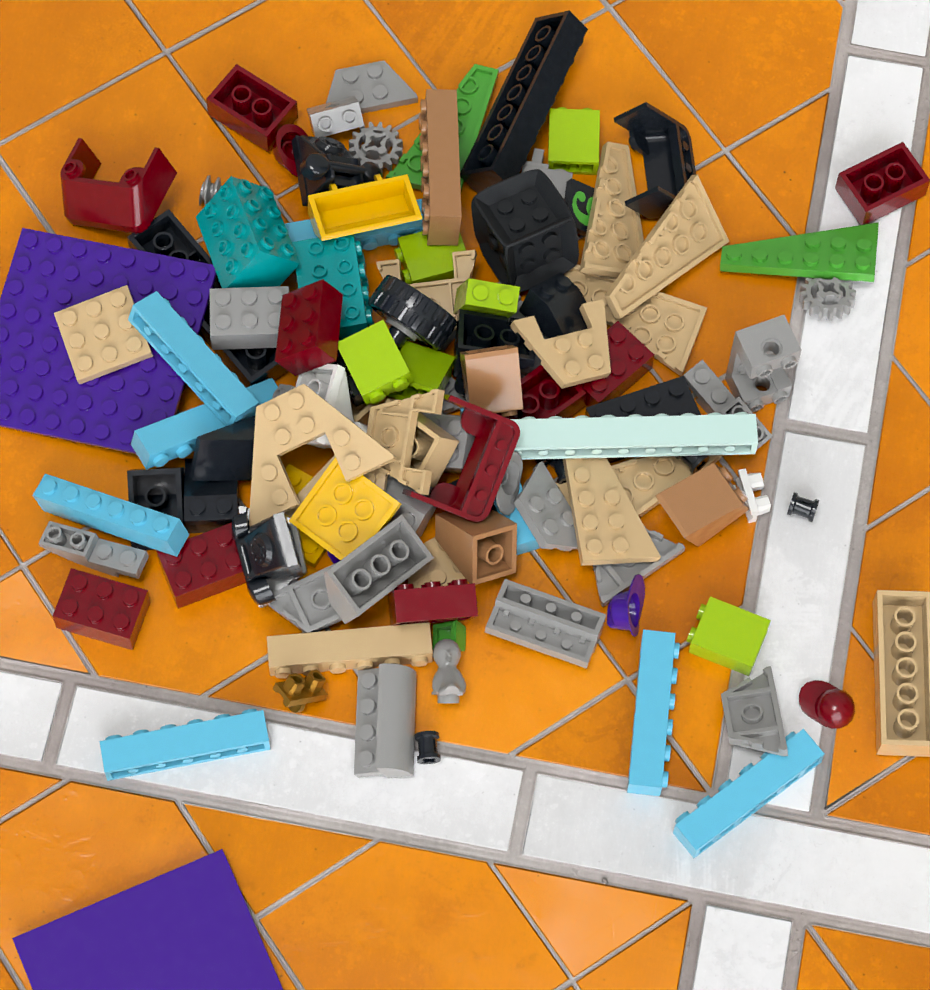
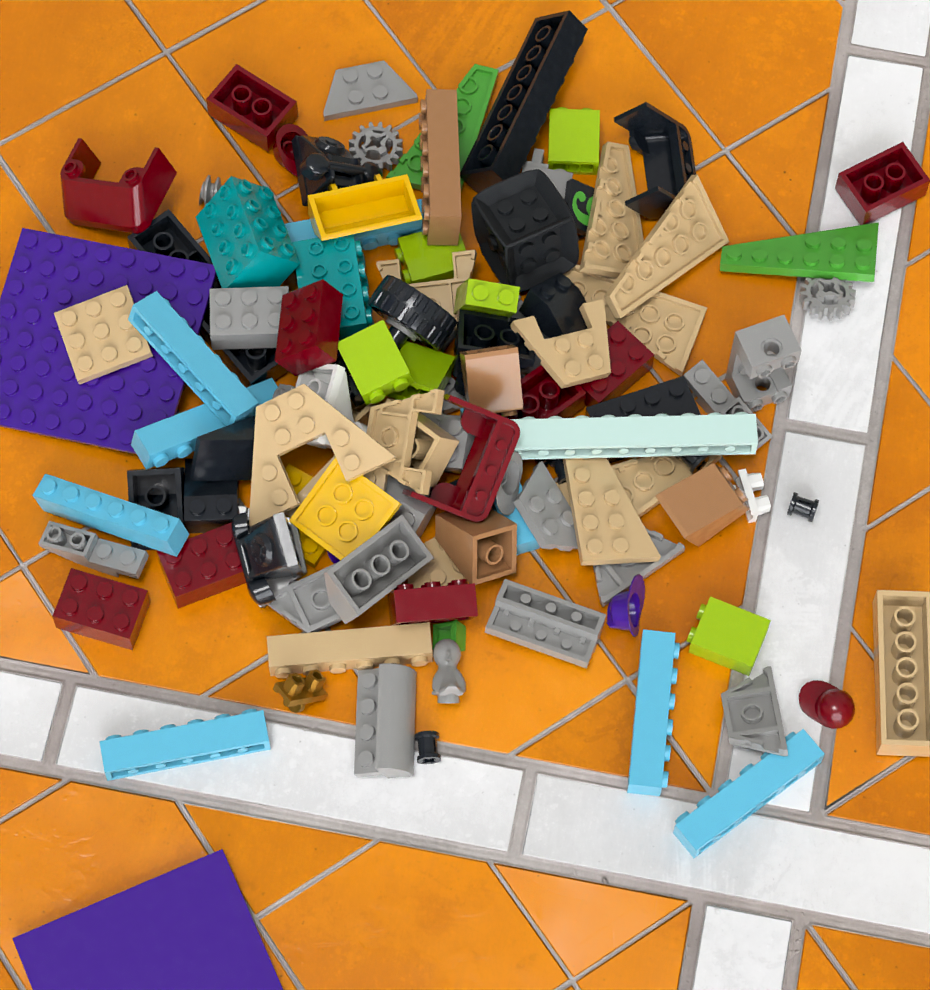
light grey brick [307,96,365,138] -> none

